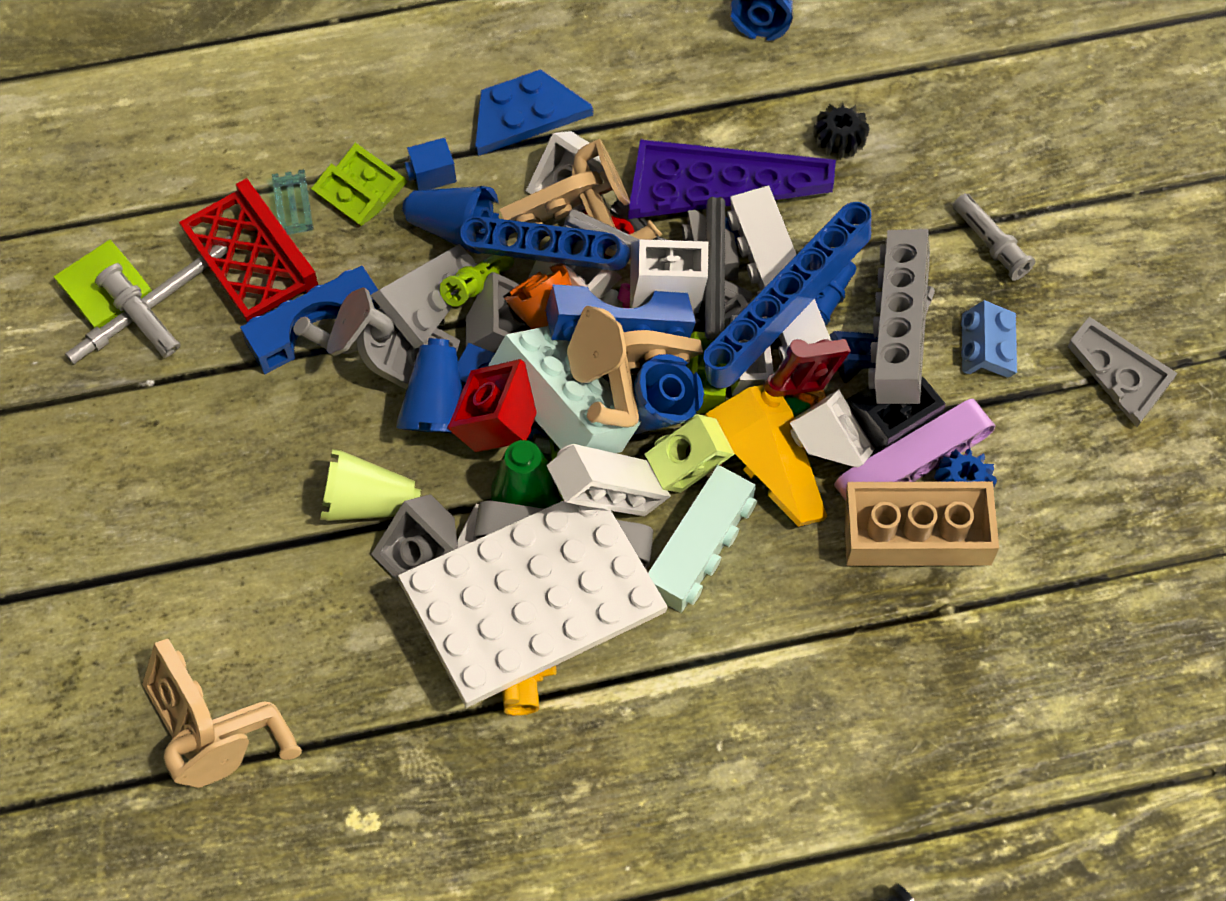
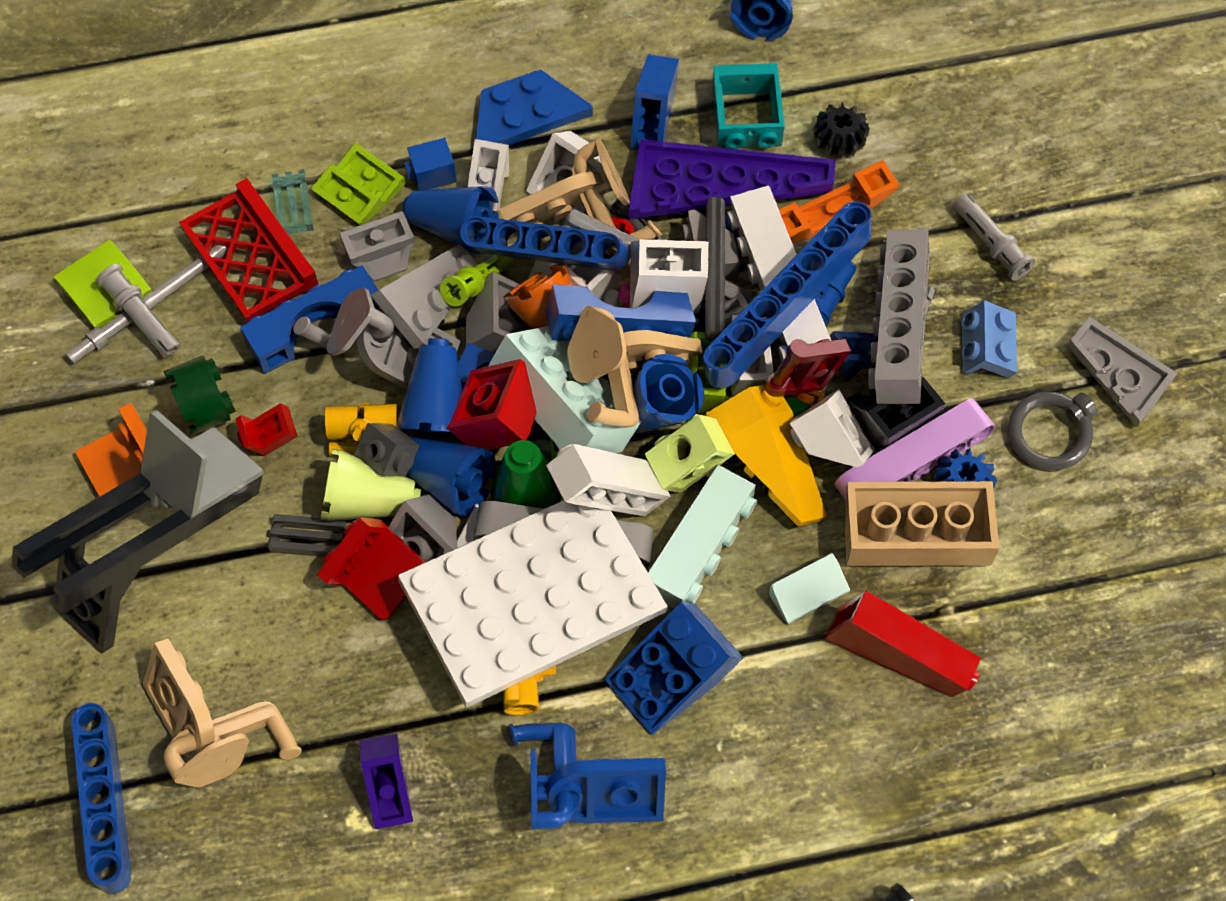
none -> black piece [11,410,264,653]
none -> blue beam [72,703,131,894]
none -> orange bracket [76,403,147,497]
none -> dark green brick [163,355,236,436]
none -> red bracket [235,403,298,456]
none -> dark grey tile [268,514,347,557]
none -> red bracket [317,517,426,619]
none -> yellow pin [325,402,400,456]
none -> light grey slope [339,211,415,281]
none -> dark grey brick [354,423,420,476]
none -> dark purple slope [360,733,413,830]
none -> blue cone [406,437,496,516]
none -> white slope [468,139,509,211]
none -> blue plate [508,723,666,830]
none -> blue slope [605,602,744,735]
none -> blue slope [630,54,679,150]
none -> teal window [712,63,785,149]
none -> light aqua slope [769,553,850,625]
none -> orange slope [779,160,899,243]
none -> red slope [824,590,981,697]
none -> dark grey piece [1008,392,1098,471]

